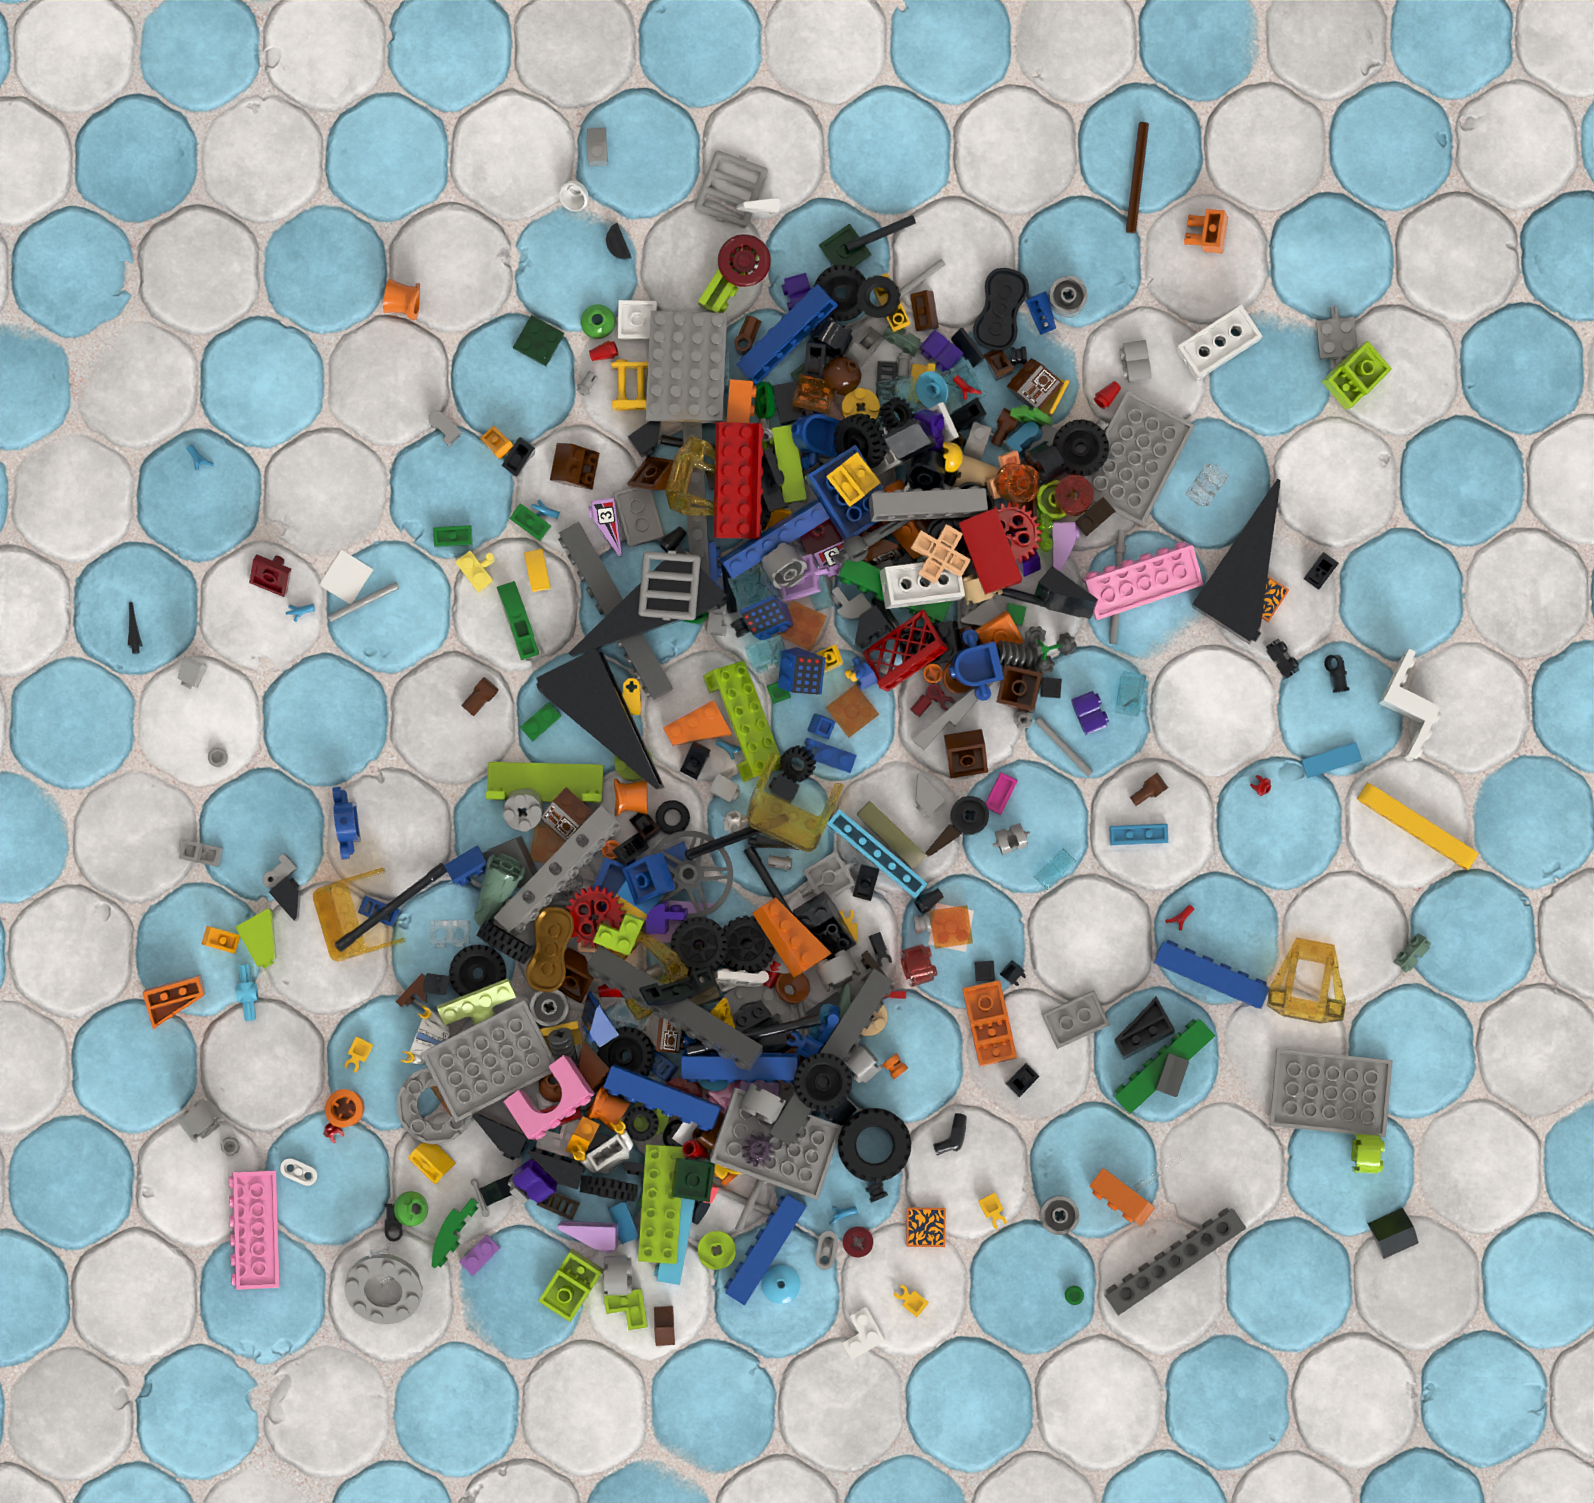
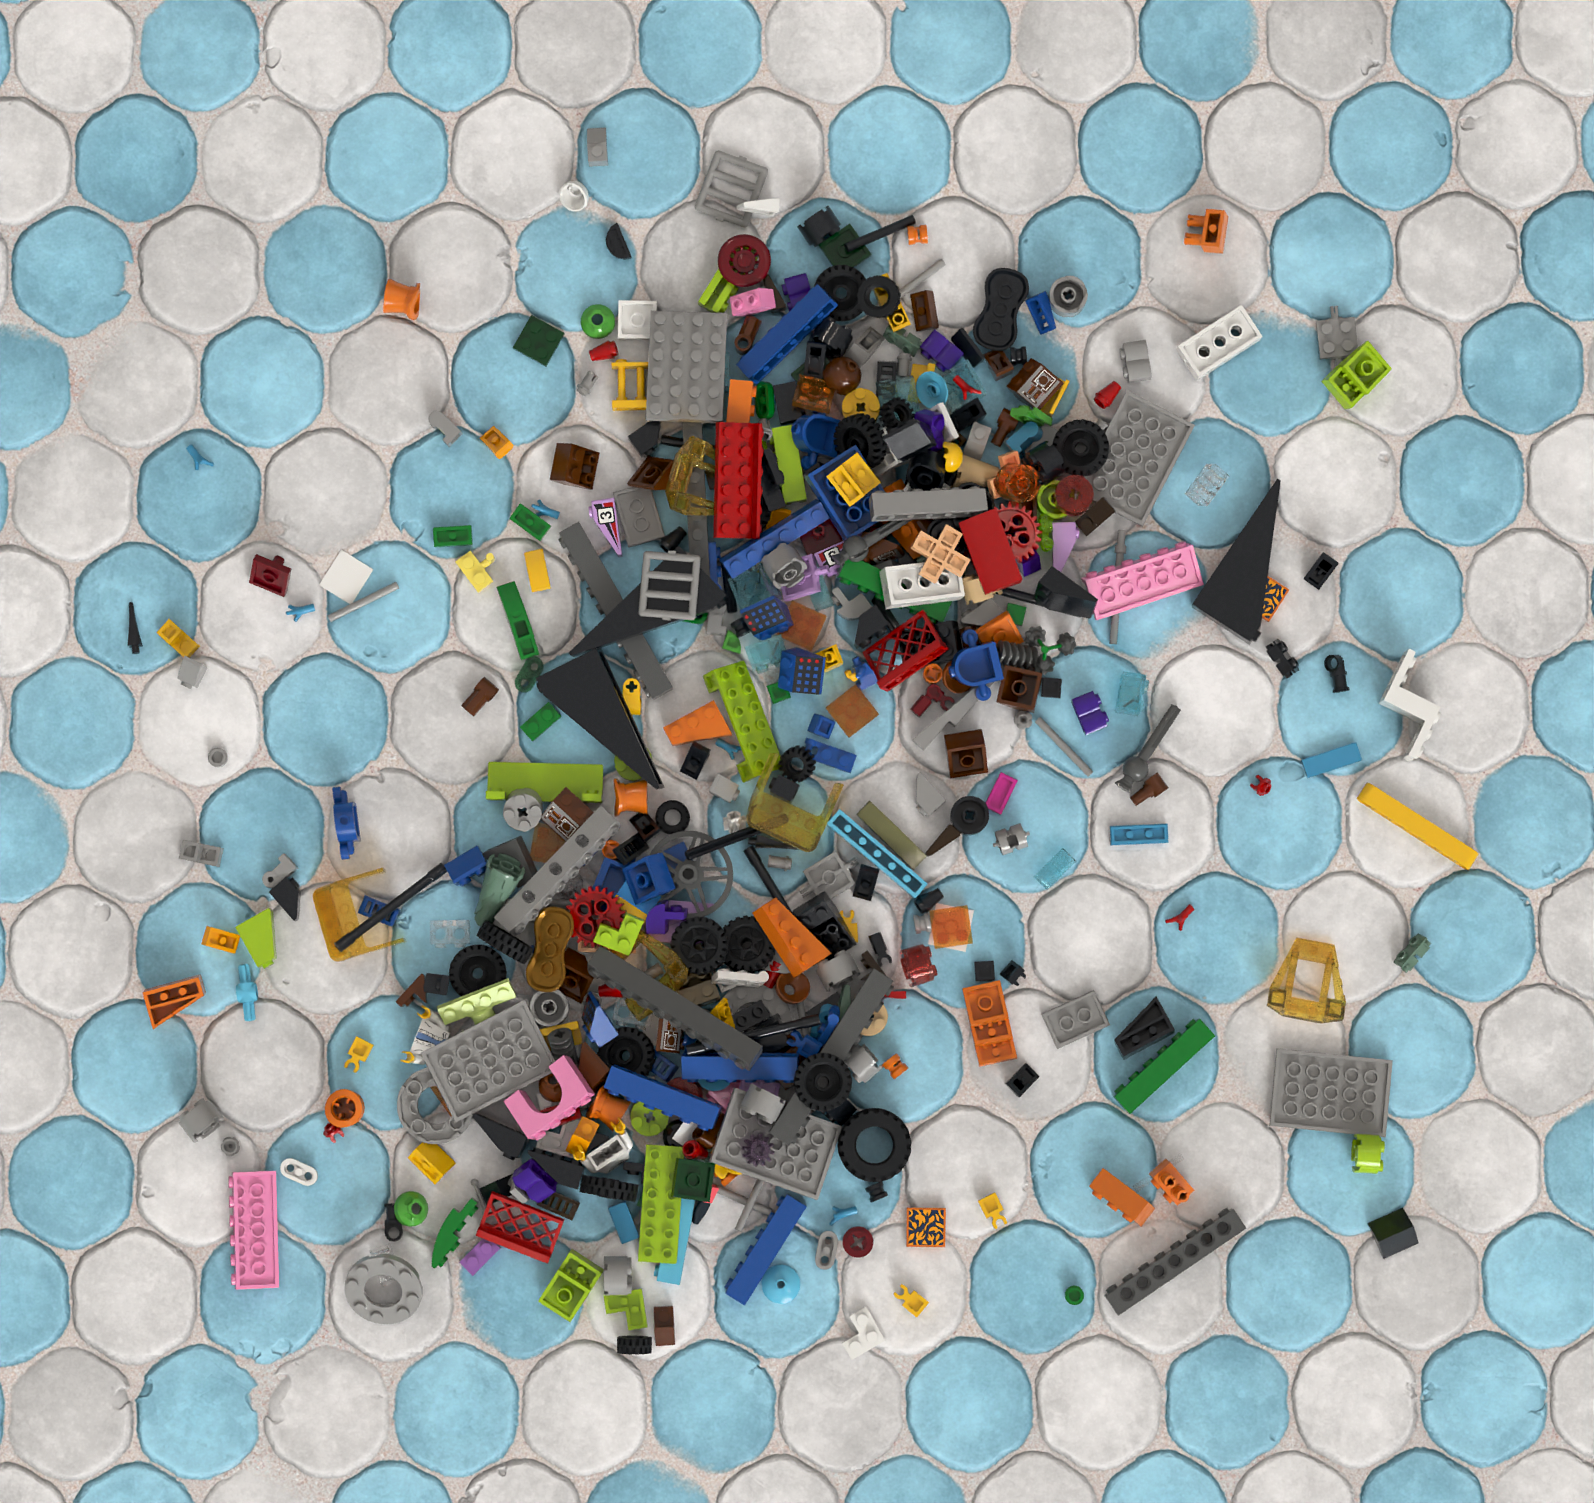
black slope [501,437,535,477] -> none
lavender slope [558,1221,618,1253] -> none
black tyre [624,1106,659,1141] -> none
black slope [639,967,717,1006] -> none
lime plate [698,1231,736,1270] -> none
black arm [933,1113,967,1156] -> none
light grey brick [1039,1195,1079,1235] -> none
reddish brown axle [1126,122,1149,234] -> none
blue brick [1153,940,1270,1009] -> none
dark grey panel [1155,1053,1189,1097] -> none
none -> yellow slope [156,619,200,658]
none -> red fence [476,1191,565,1264]
none -> clear green plate [515,657,544,693]
none -> black tyre [617,1335,652,1355]
none -> bright green tile [722,630,741,654]
none -> bright pink brick [730,288,776,317]
none -> dark brown slope [763,274,787,314]
none -> black brick [797,206,841,247]
none -> orange wheel [907,225,928,245]
none -> dark grey piece [1115,704,1181,793]
none -> orange brick [1149,1159,1195,1206]

